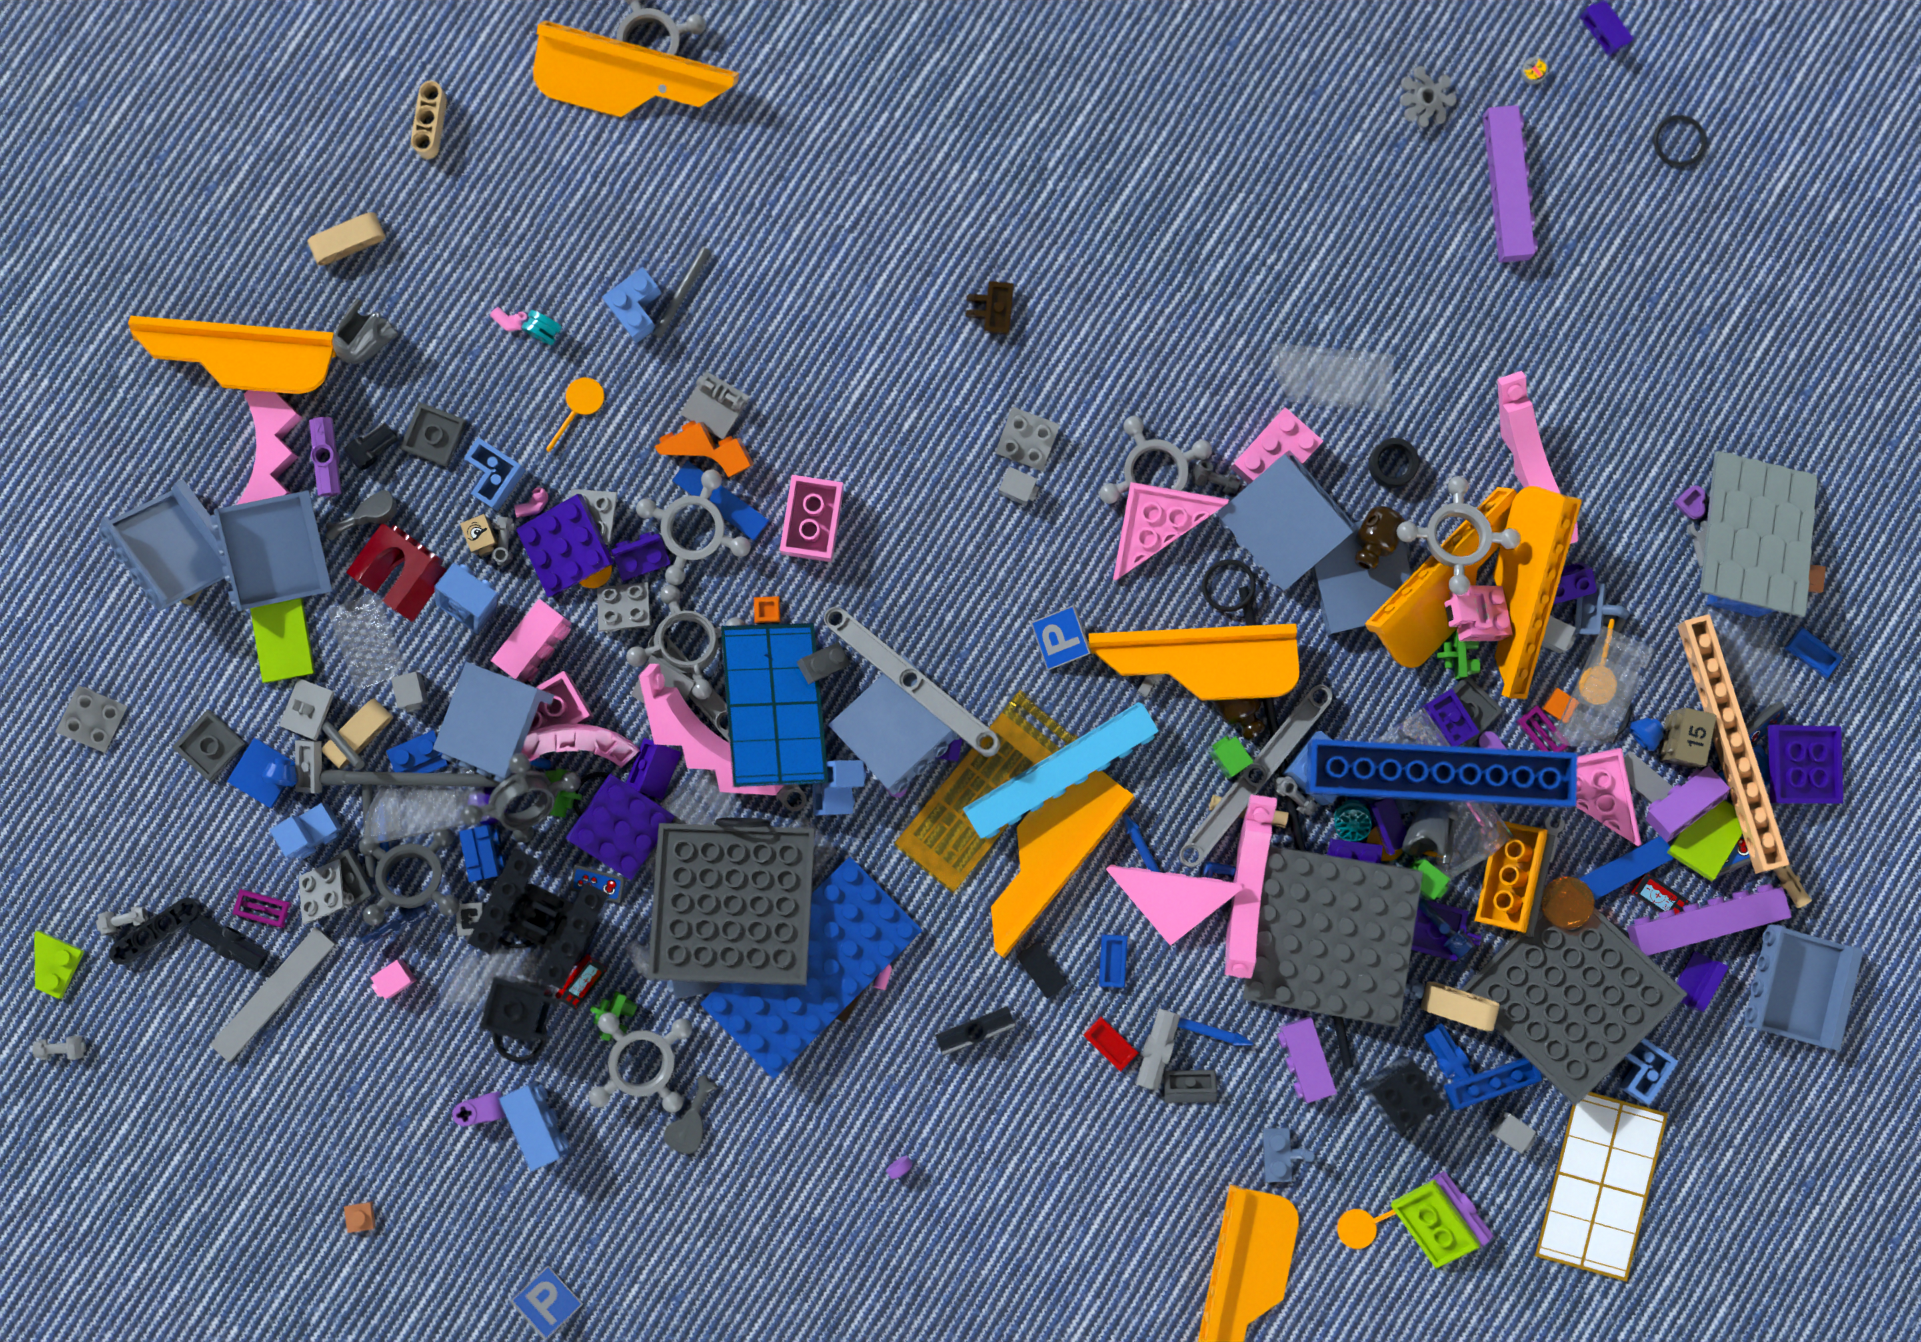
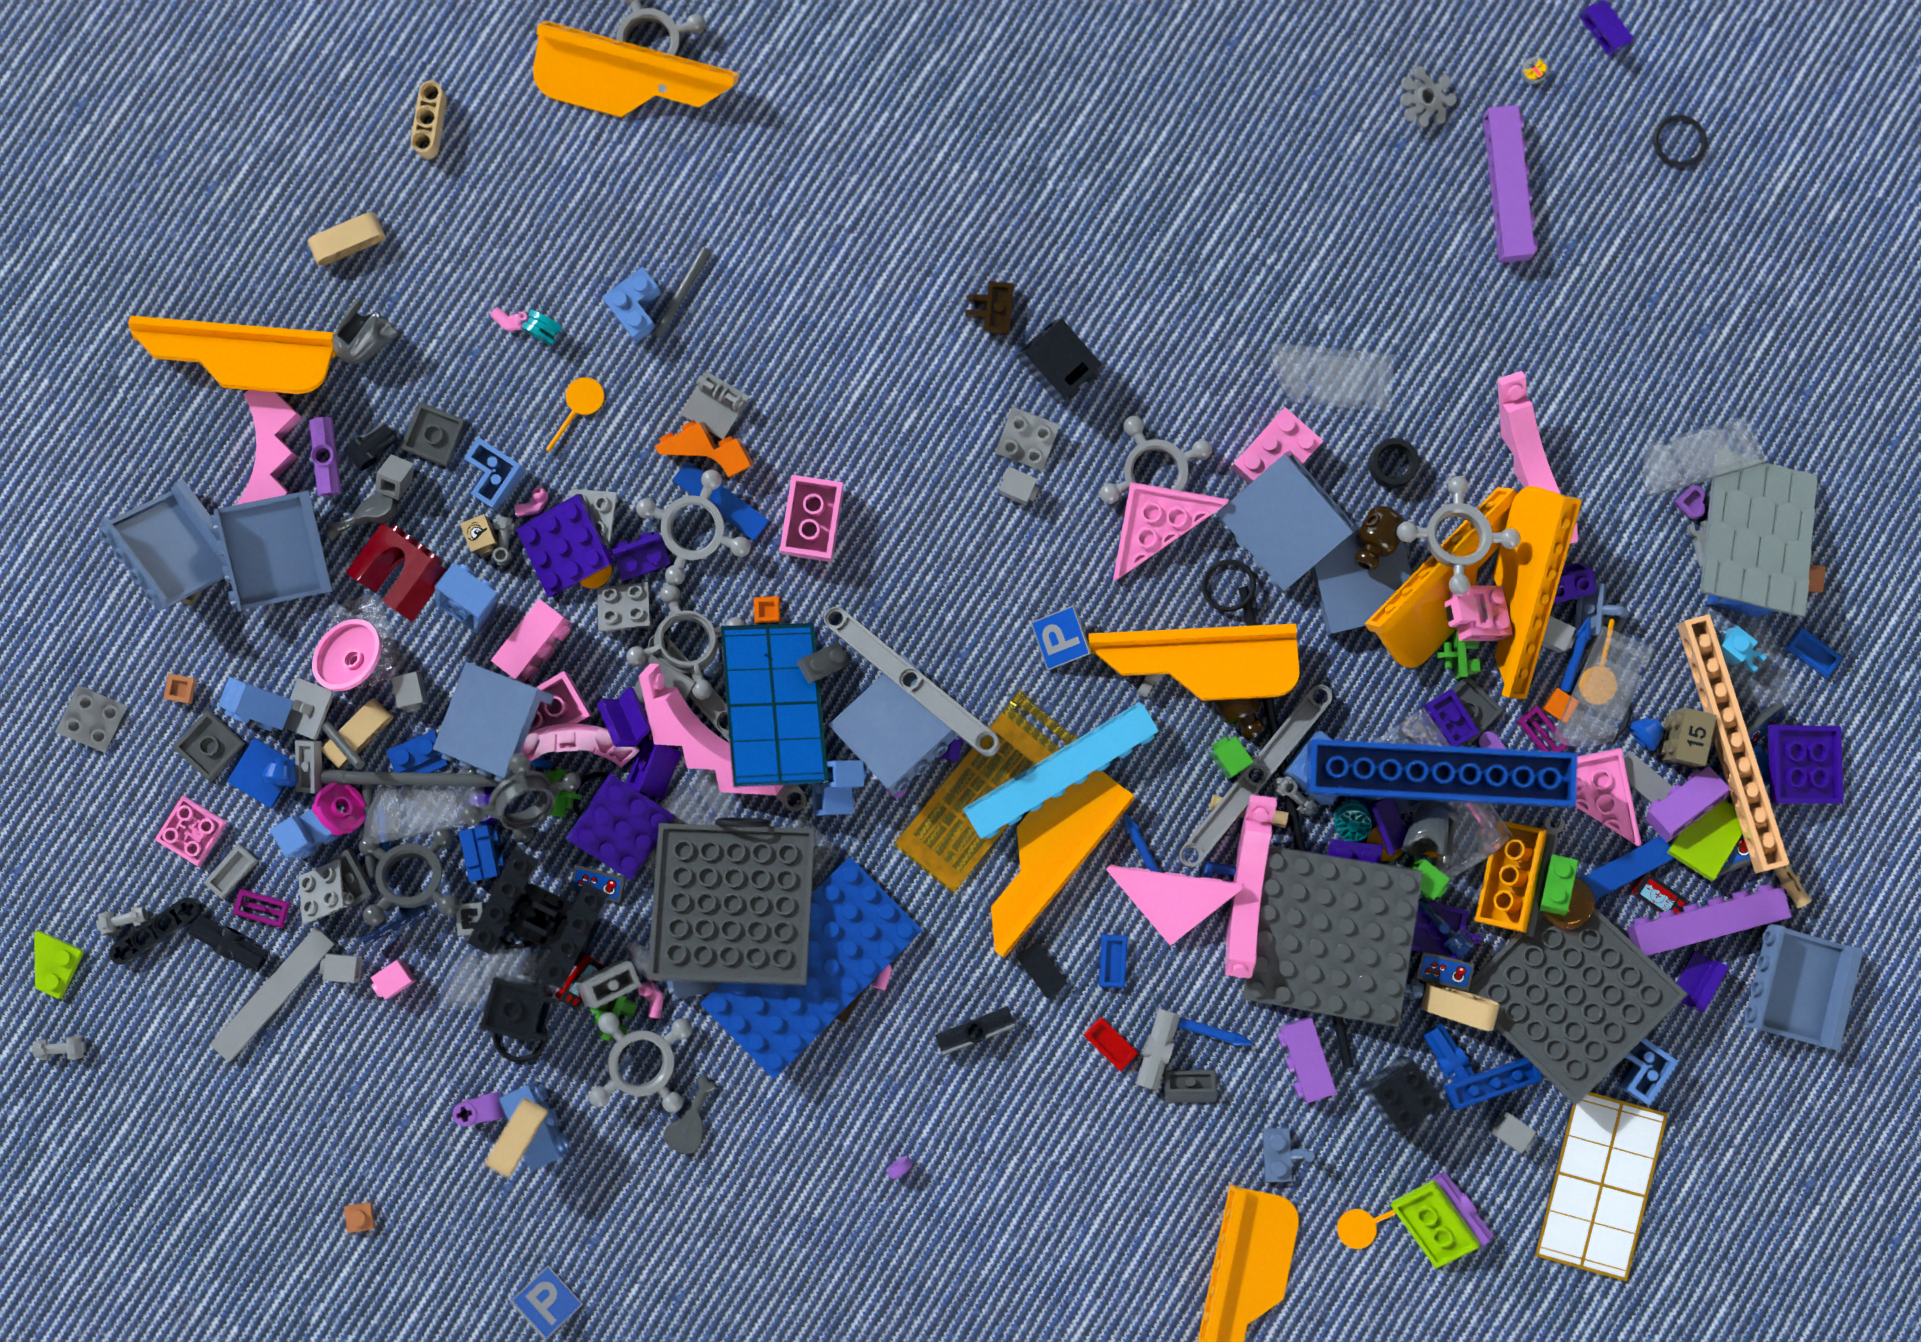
lime tile [250,598,315,683] -> none
dark grey bar [1191,460,1241,494] -> none
none -> bright pink tile [155,796,228,867]
none -> nougat plate [163,674,197,704]
none -> light grey tile [203,843,260,900]
none -> medium blue brick [218,677,294,732]
none -> bright pink dish [312,619,382,691]
none -> dark pink plate [312,783,366,836]
none -> light grey brick [320,953,363,983]
none -> light grey brick [375,454,414,500]
none -> tan beam [485,1097,548,1178]
none -> light grey brick [576,959,641,1009]
none -> dark purple panel [597,688,651,747]
none -> bright pink arm [638,981,664,1018]
none -> black container [1015,318,1102,401]
none -> slope [1416,952,1475,992]
none -> bright green brick [1540,854,1578,916]
none -> blue piece [1560,617,1591,692]
none -> clear piece [1642,417,1768,497]
none -> medium azure brick [1719,626,1767,673]

